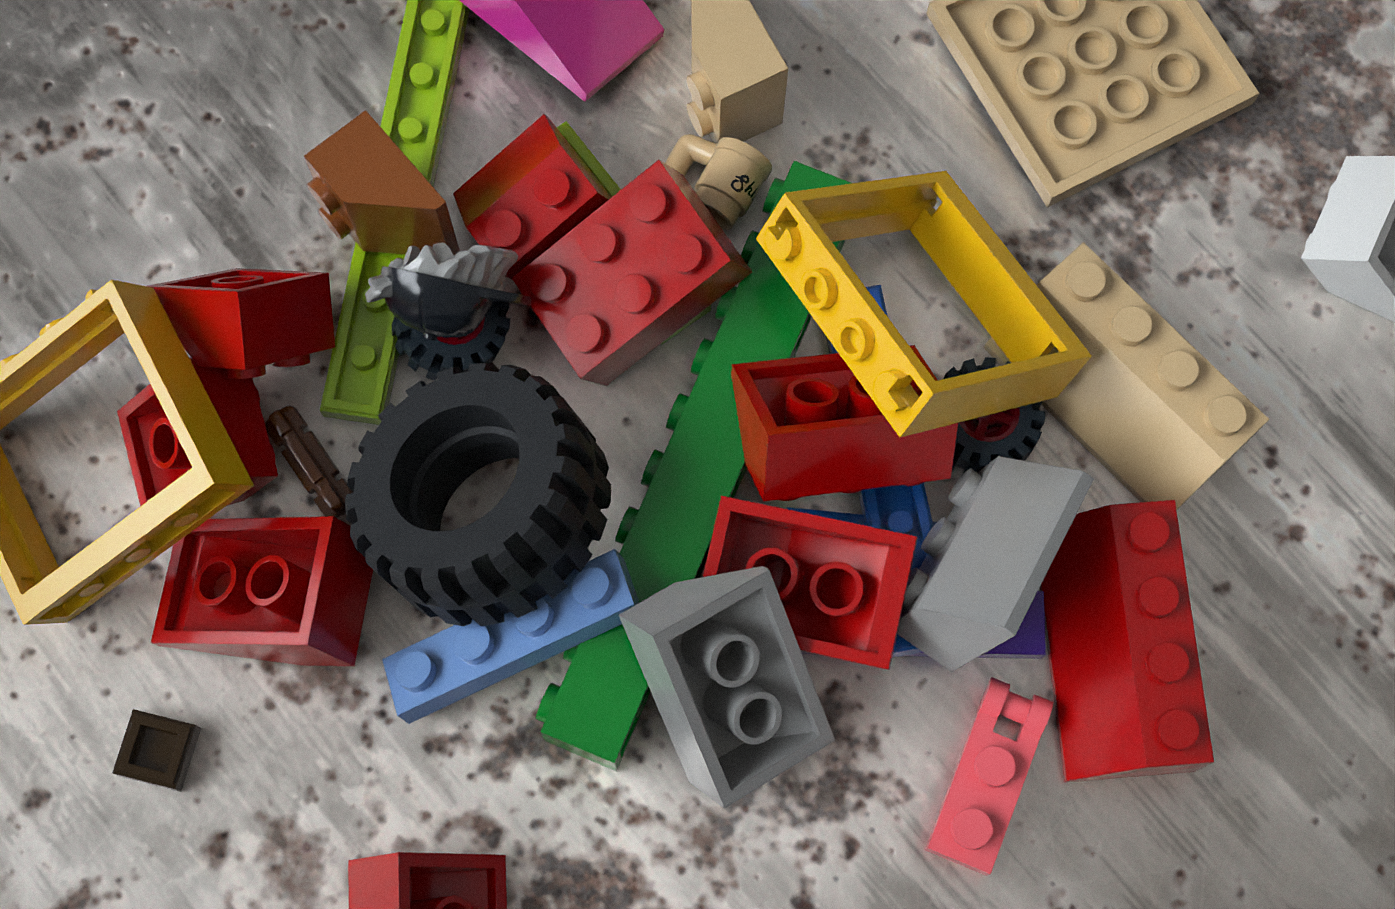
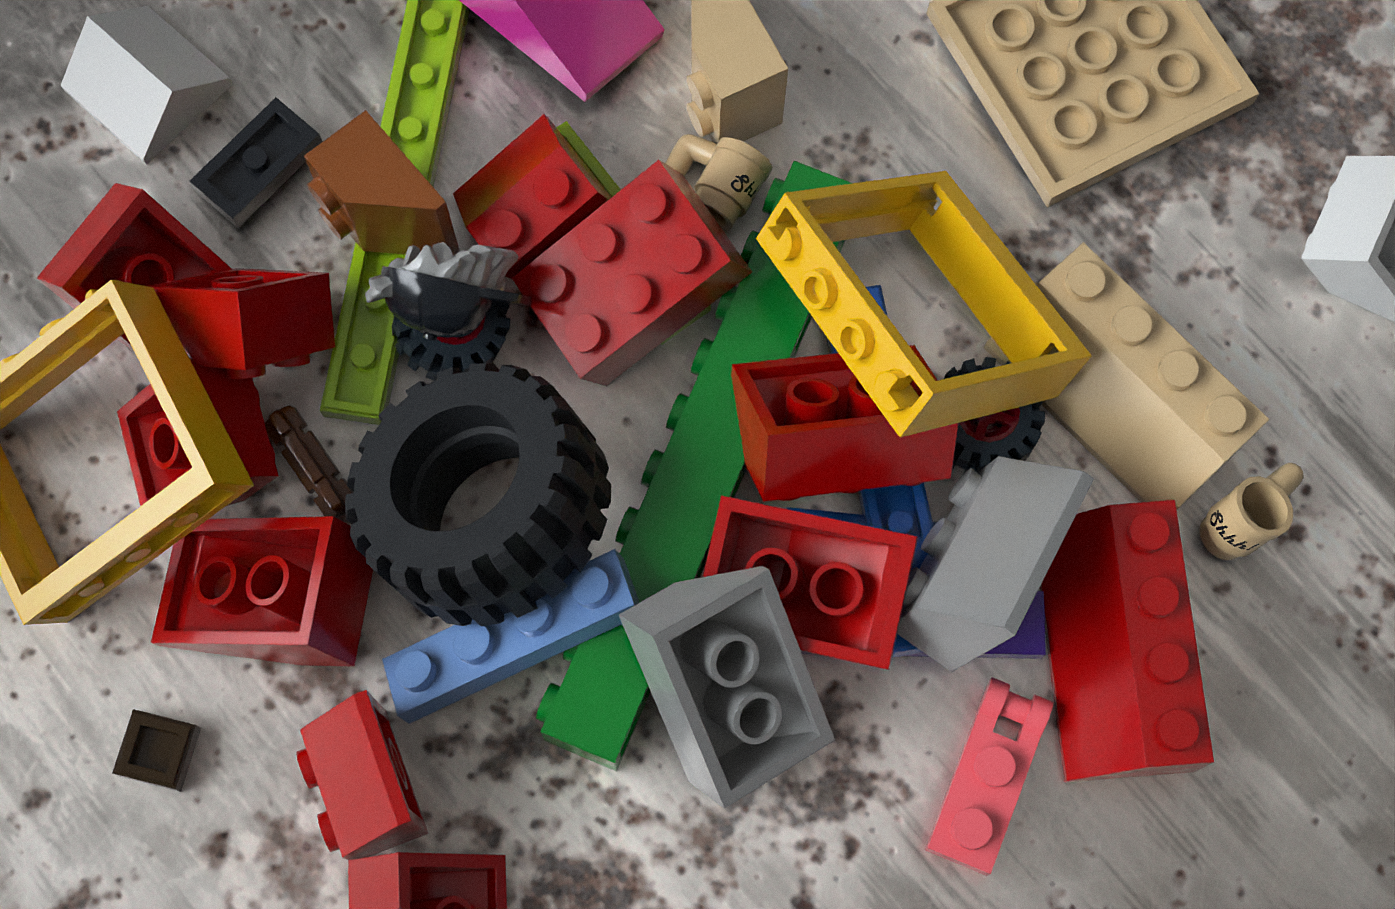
none -> red slope [36,183,232,351]
none -> white slope [61,6,233,164]
none -> black plate [189,97,323,228]
none -> red slope [296,690,429,860]
none -> tan piece [1200,463,1304,560]

